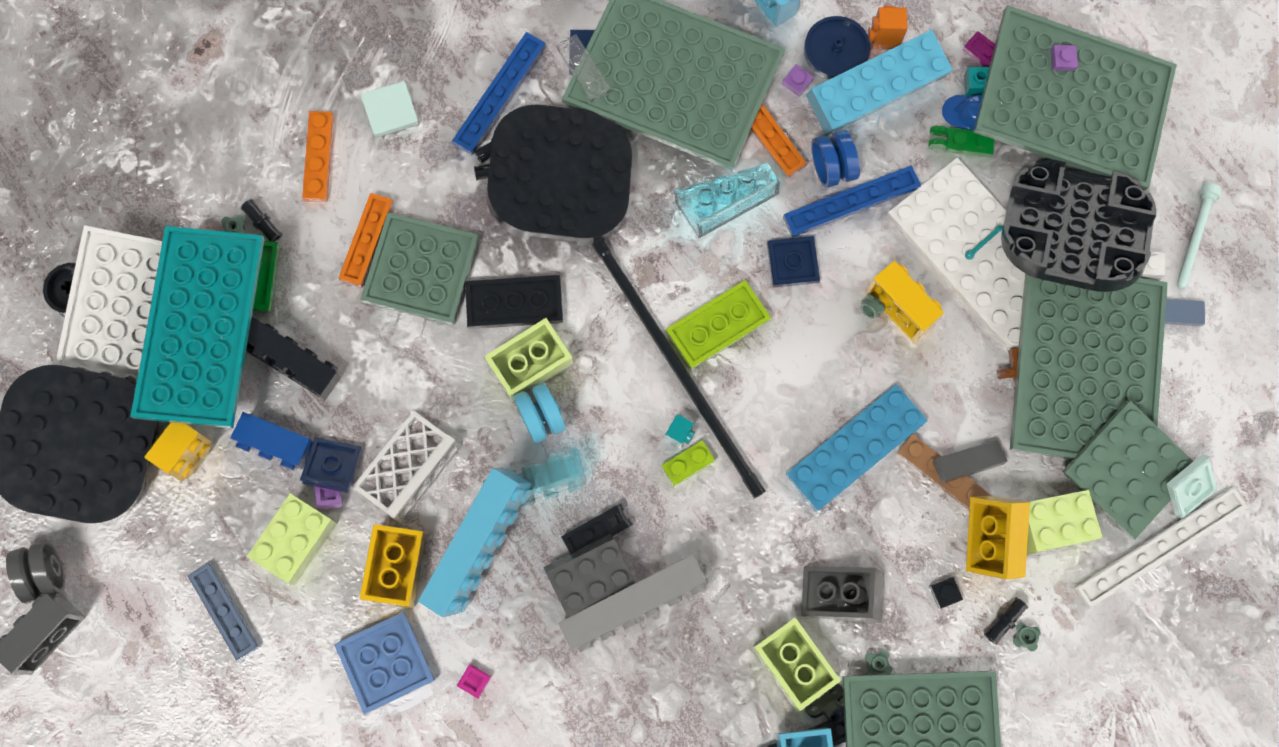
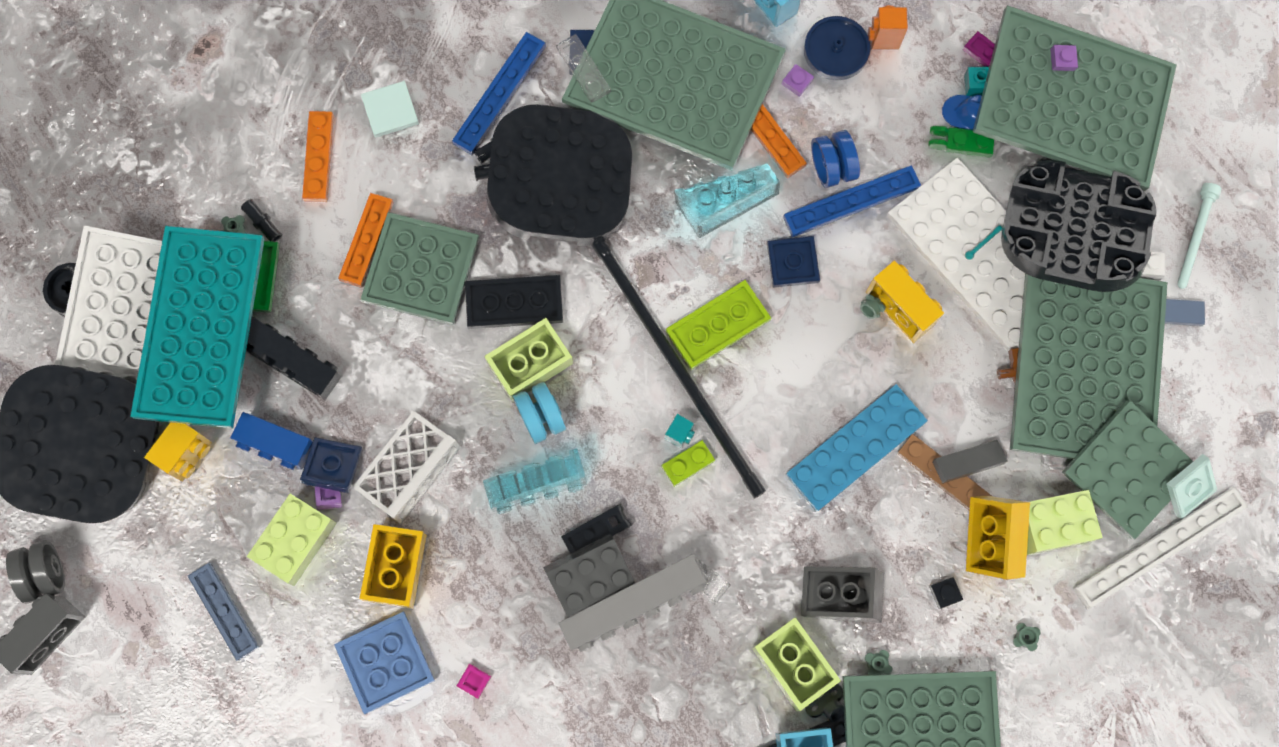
medium azure brick [418,468,532,617] -> none
medium azure brick [805,30,953,136] -> none
black pin [984,597,1029,645] -> none

